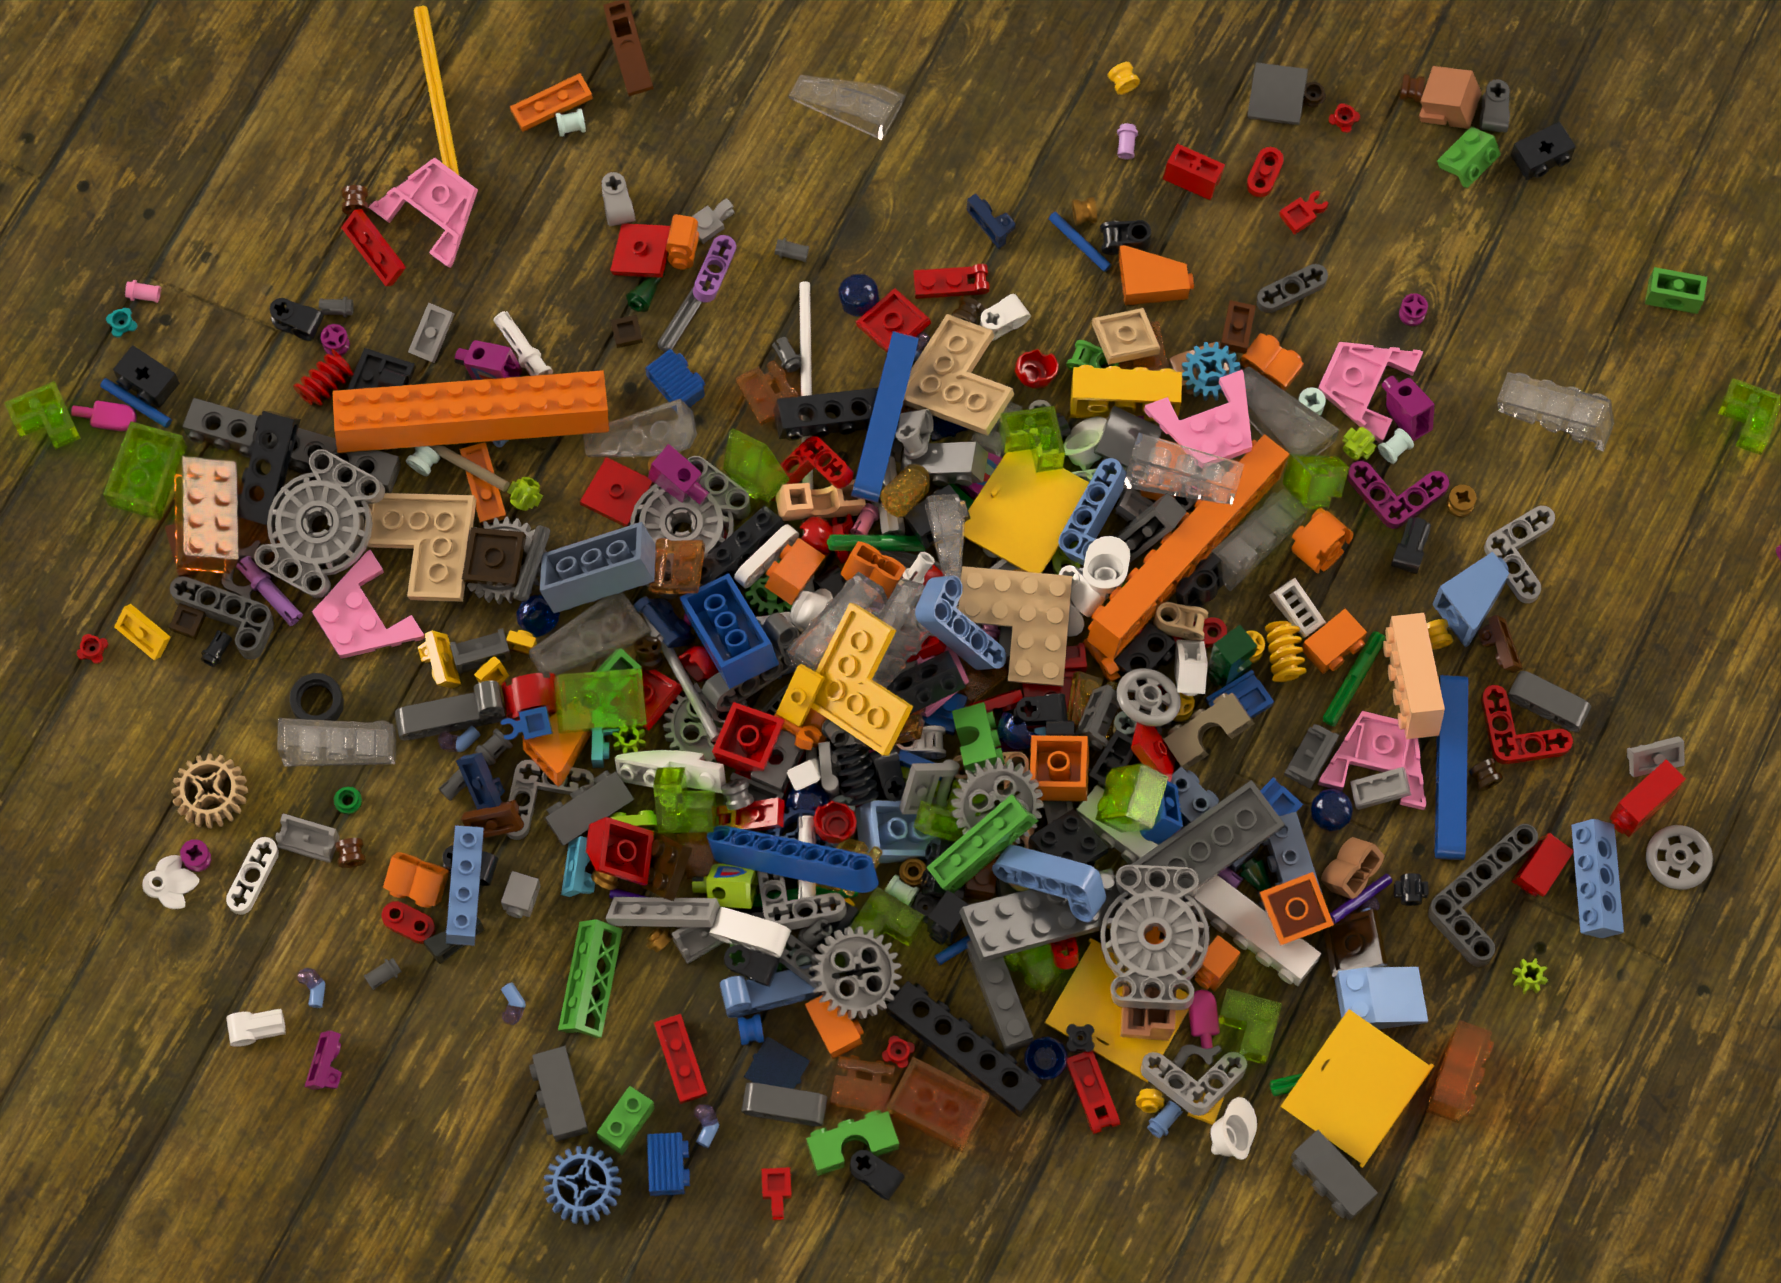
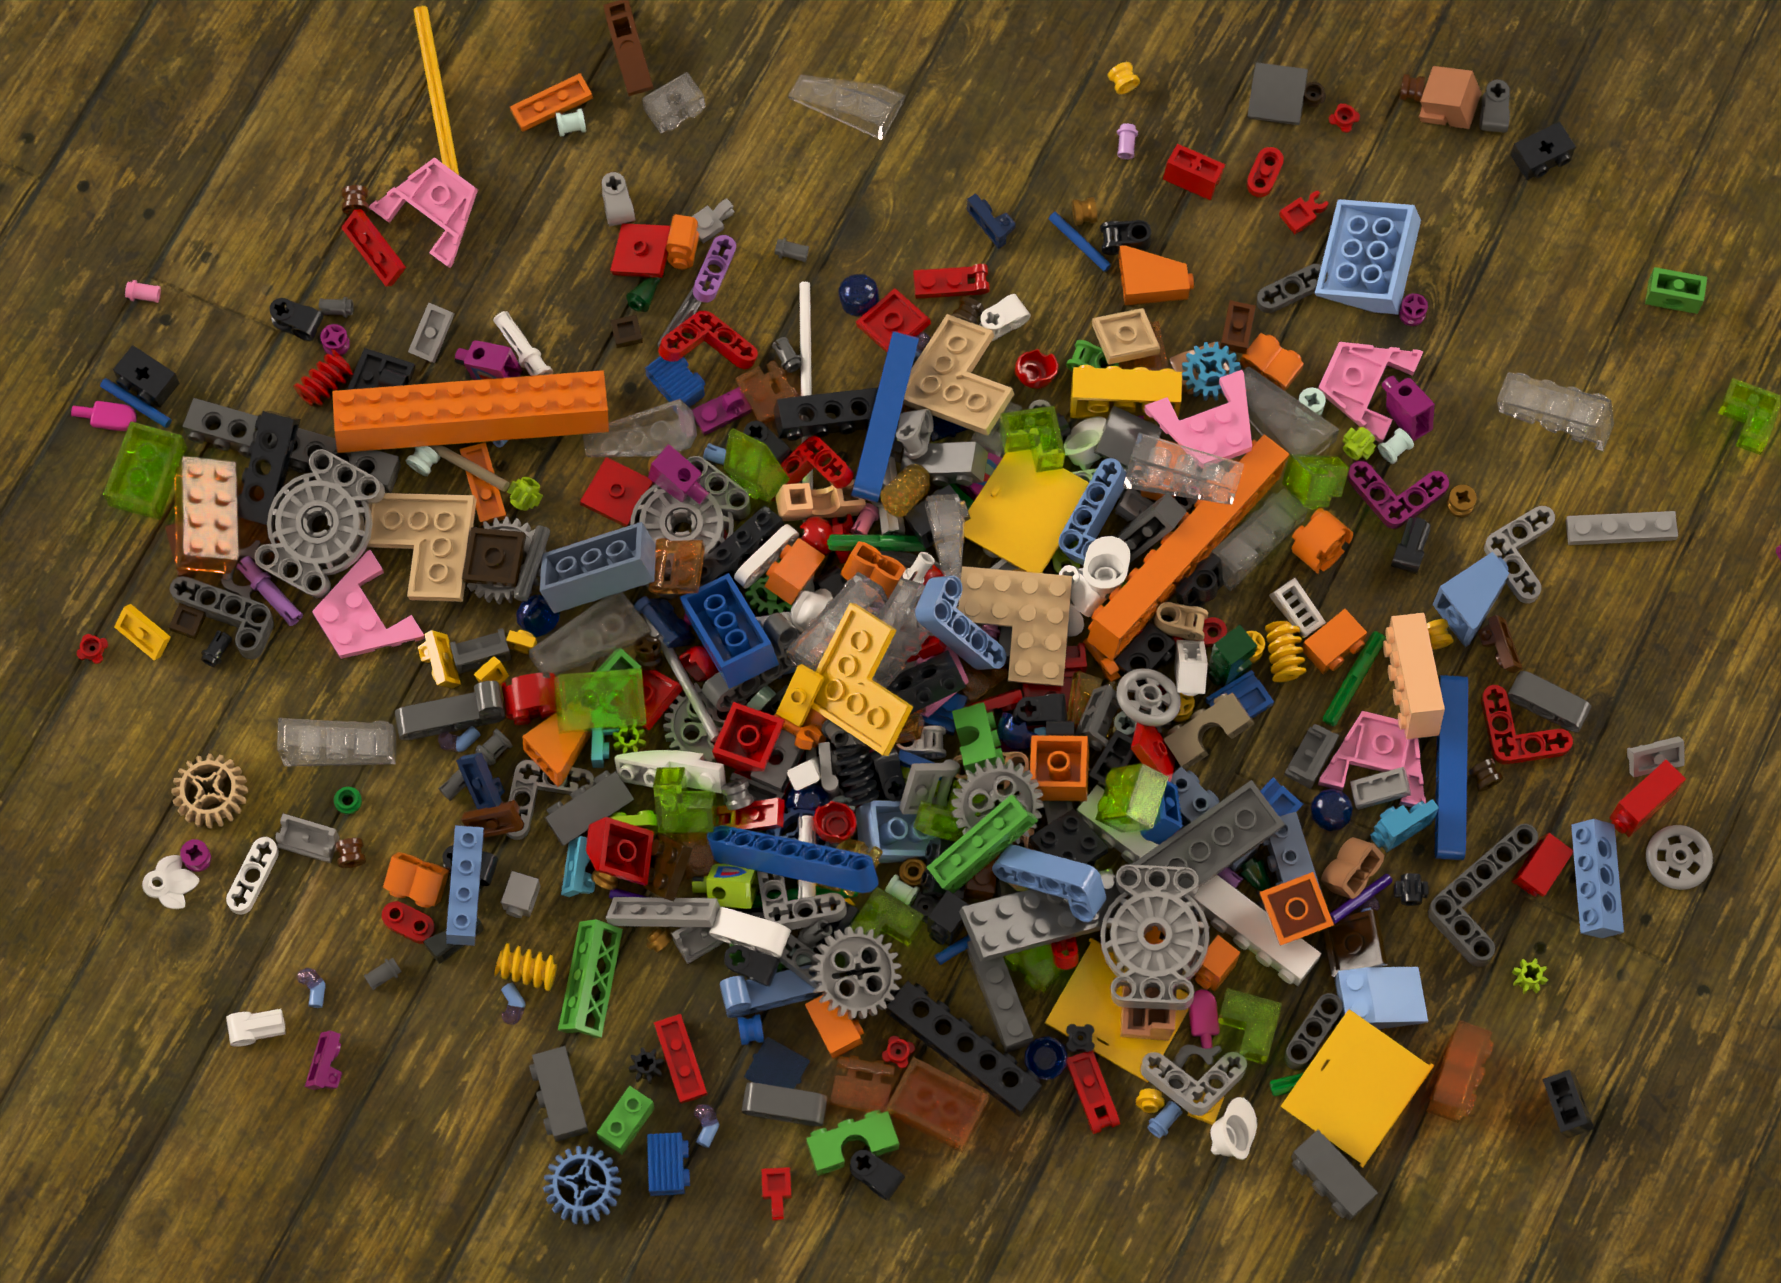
clear neon green brick [4,381,81,449] -> none
teal plate [106,308,137,337] -> none
black tyre [289,673,344,728] -> none
blue plate [501,706,553,740] -> none
bright green bracket [1437,126,1501,188] -> none
none -> yellow piece [494,943,557,991]
none -> black gear [628,1047,664,1084]
none -> clear brick [643,72,705,133]
none -> red beam [658,311,758,369]
none -> magenta hinge [691,387,752,436]
none -> medium blue pin [703,443,740,470]
none -> black piece [744,421,792,472]
none -> sand green beam [746,685,776,711]
none -> dark grey beam [1284,993,1342,1070]
none -> light blue slope [1315,199,1421,314]
none -> dark azure plate [1371,799,1439,853]
none -> black brick [1543,1069,1594,1138]
none -> light grey plate [1565,511,1678,545]

